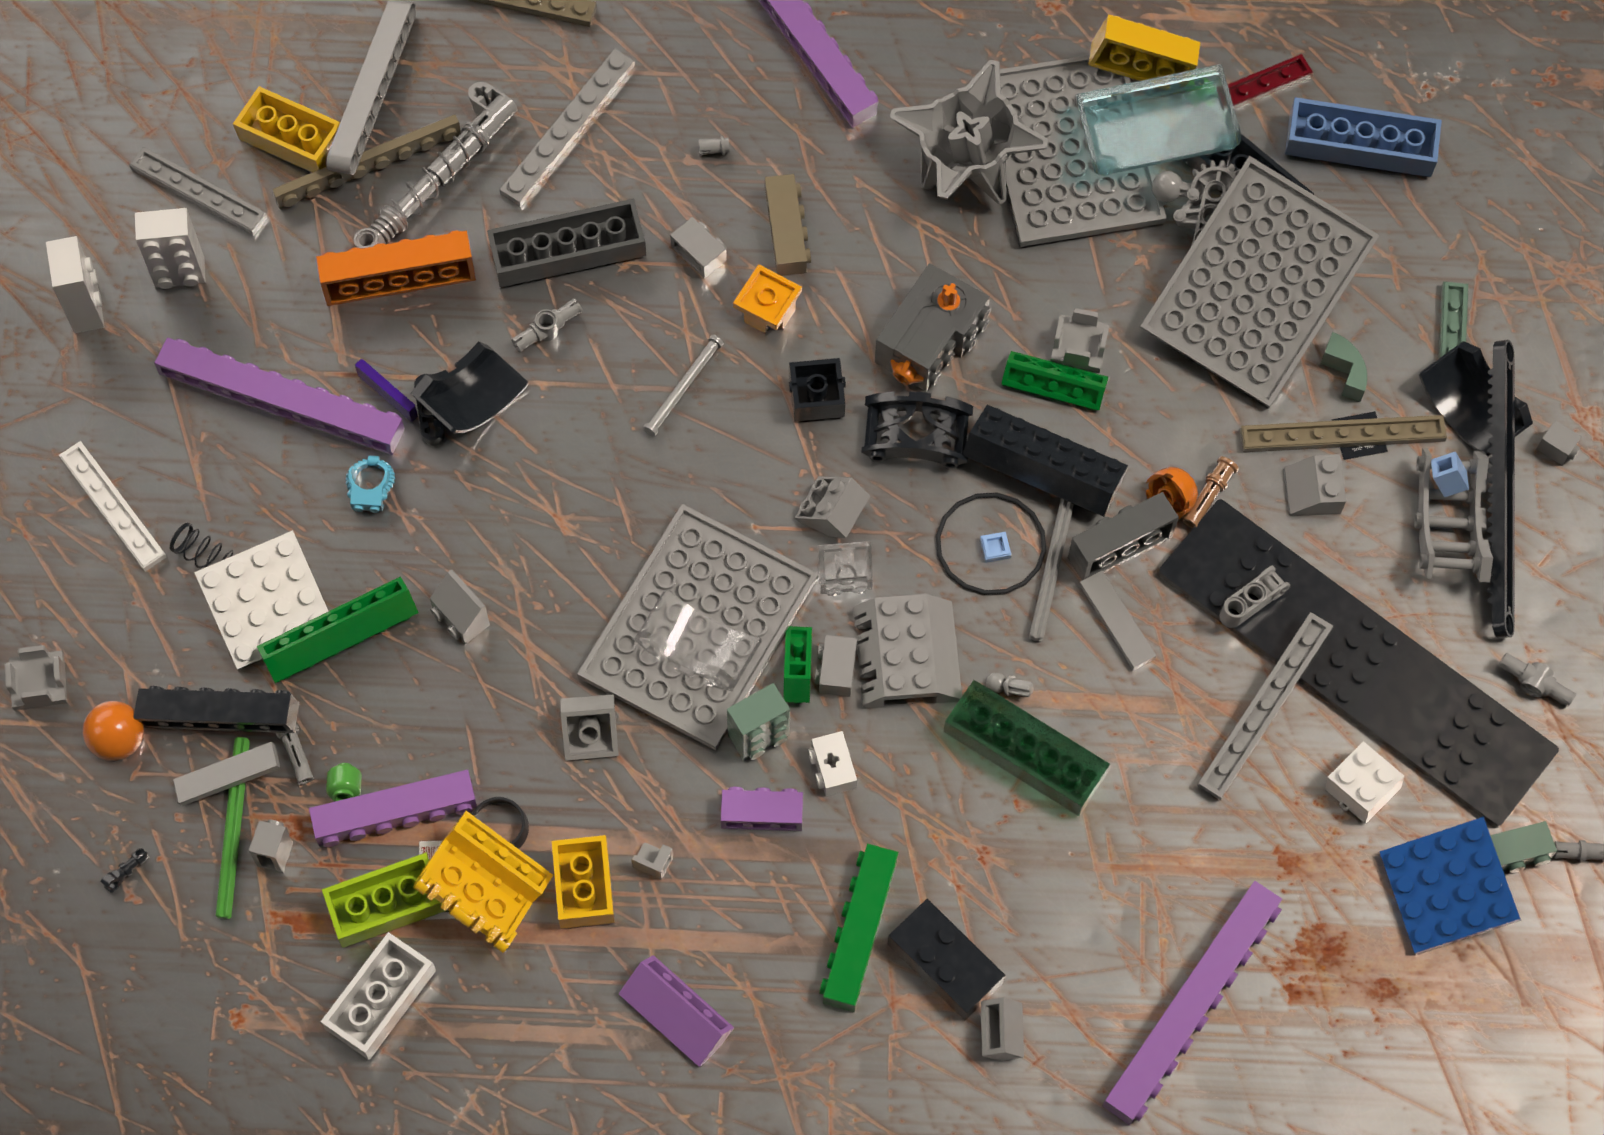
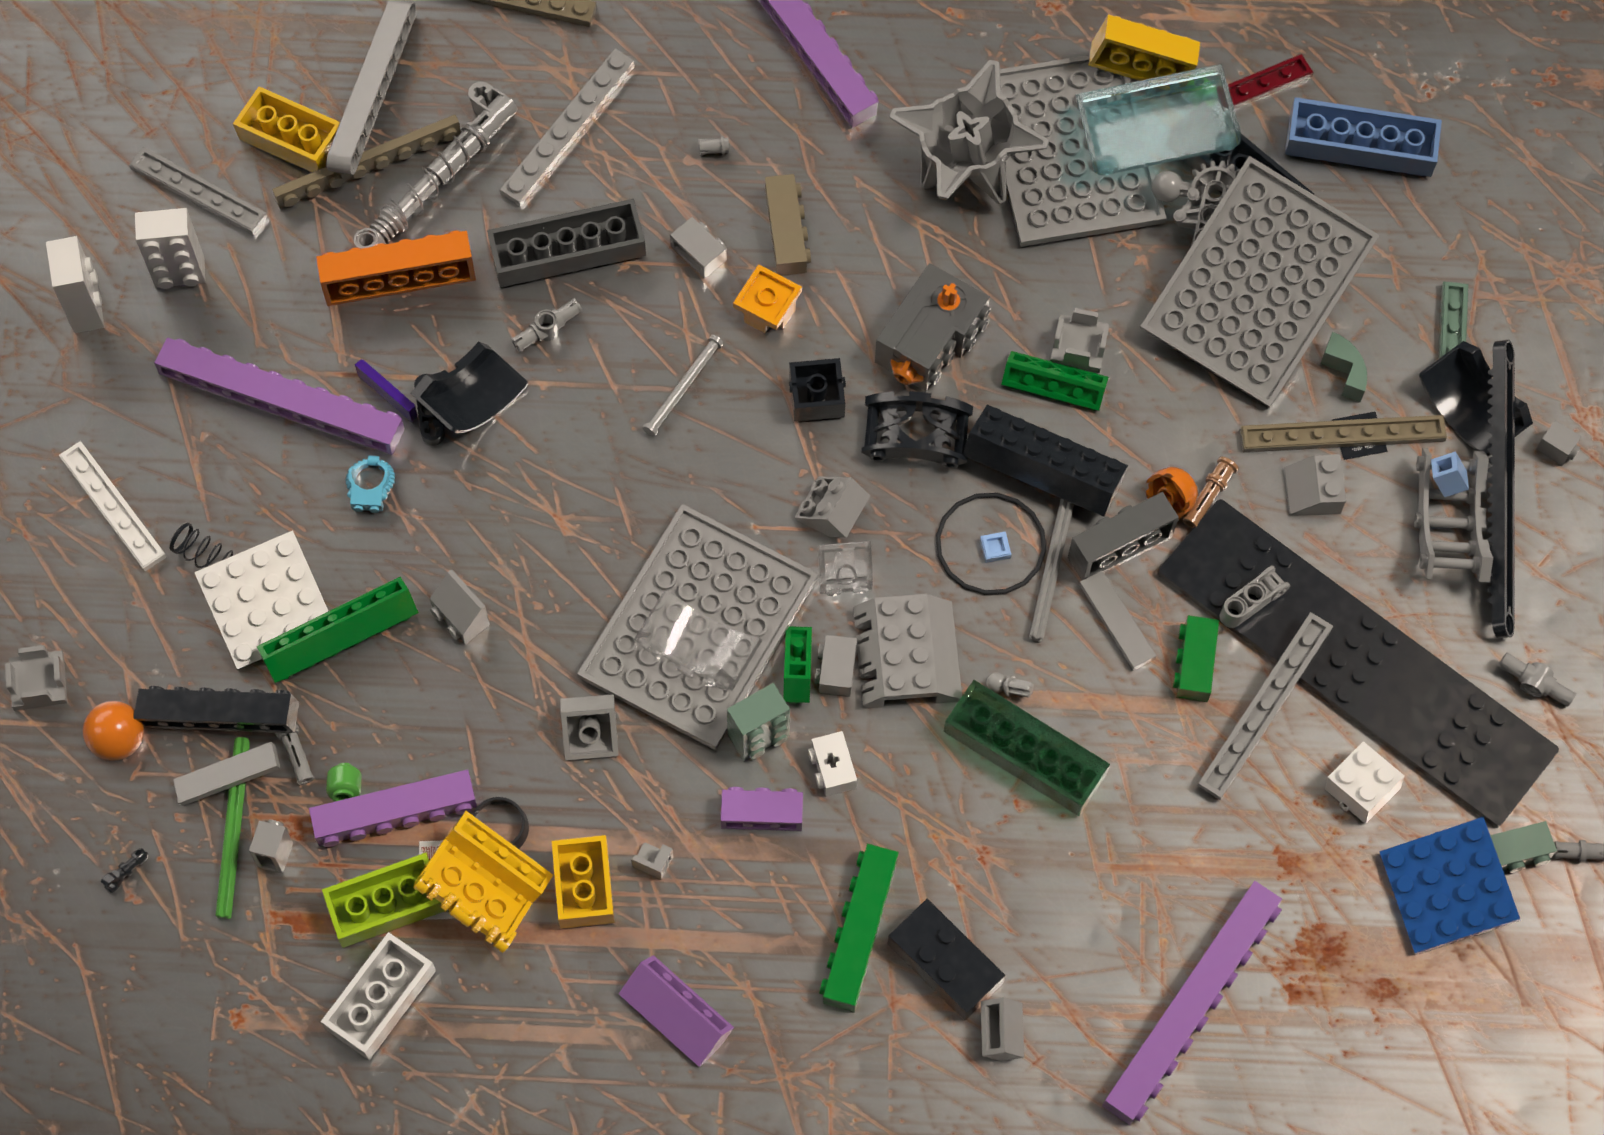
none -> green brick [1173,615,1219,702]

